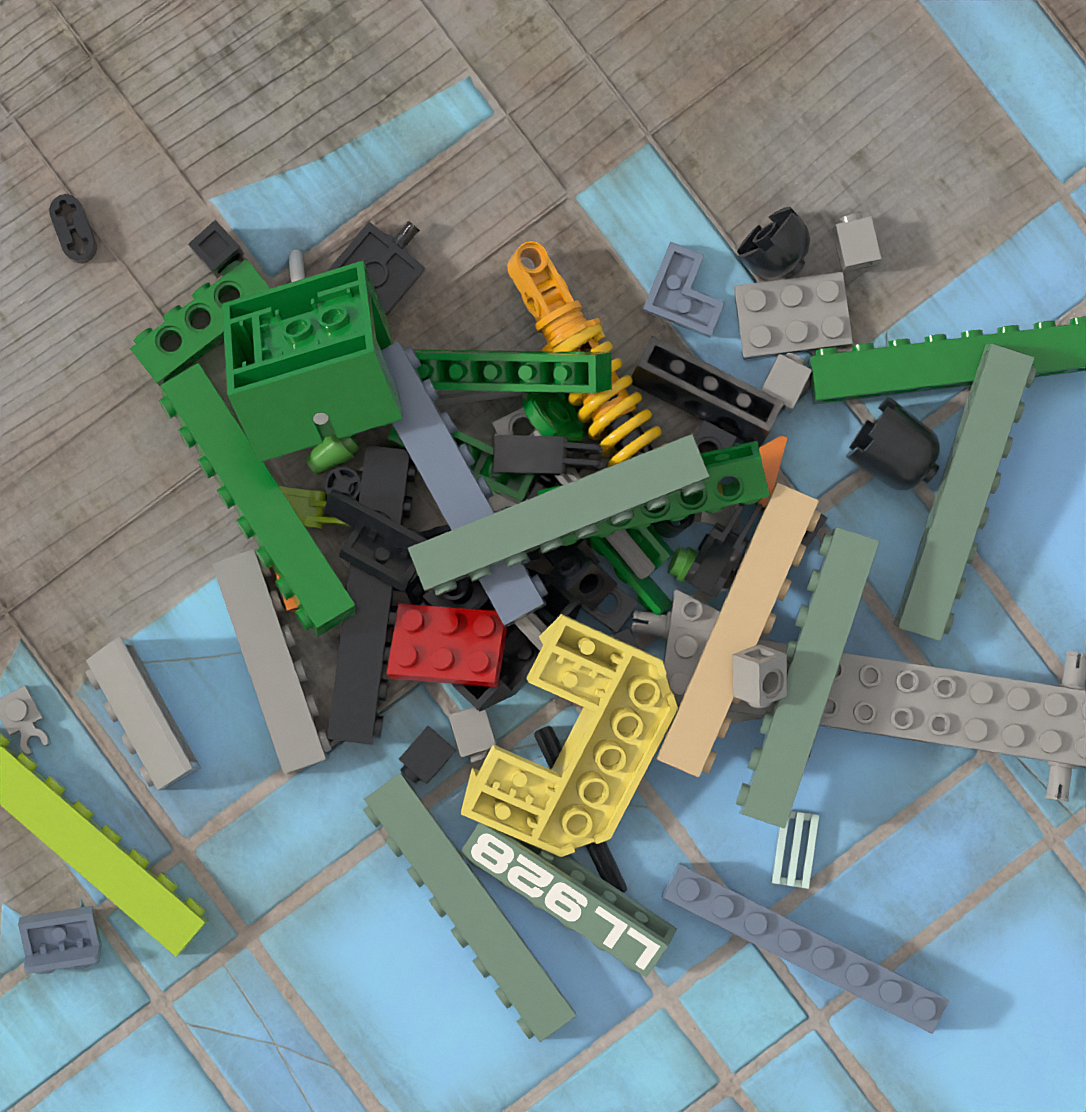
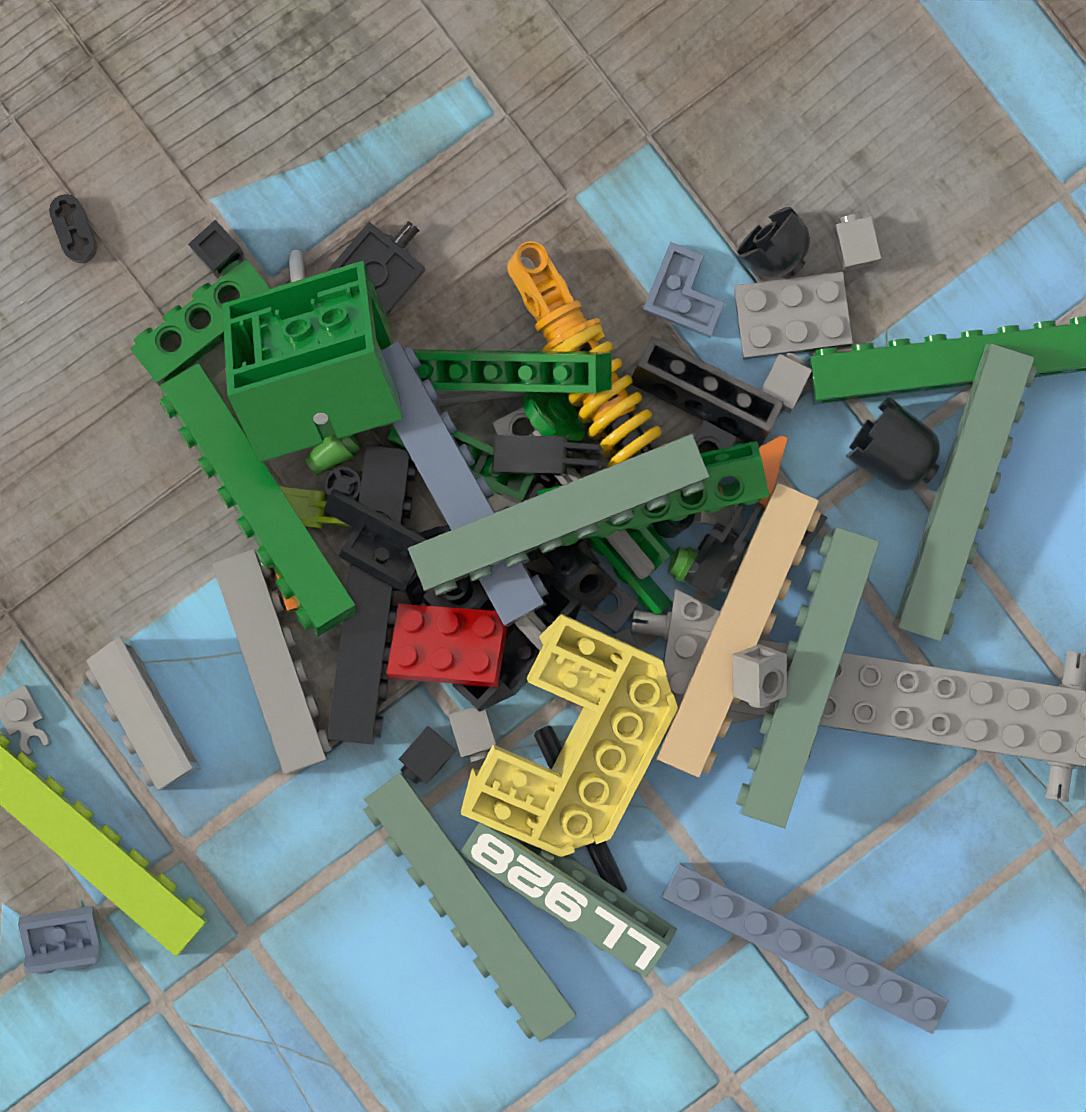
light aqua tile [771,811,819,889] -> none

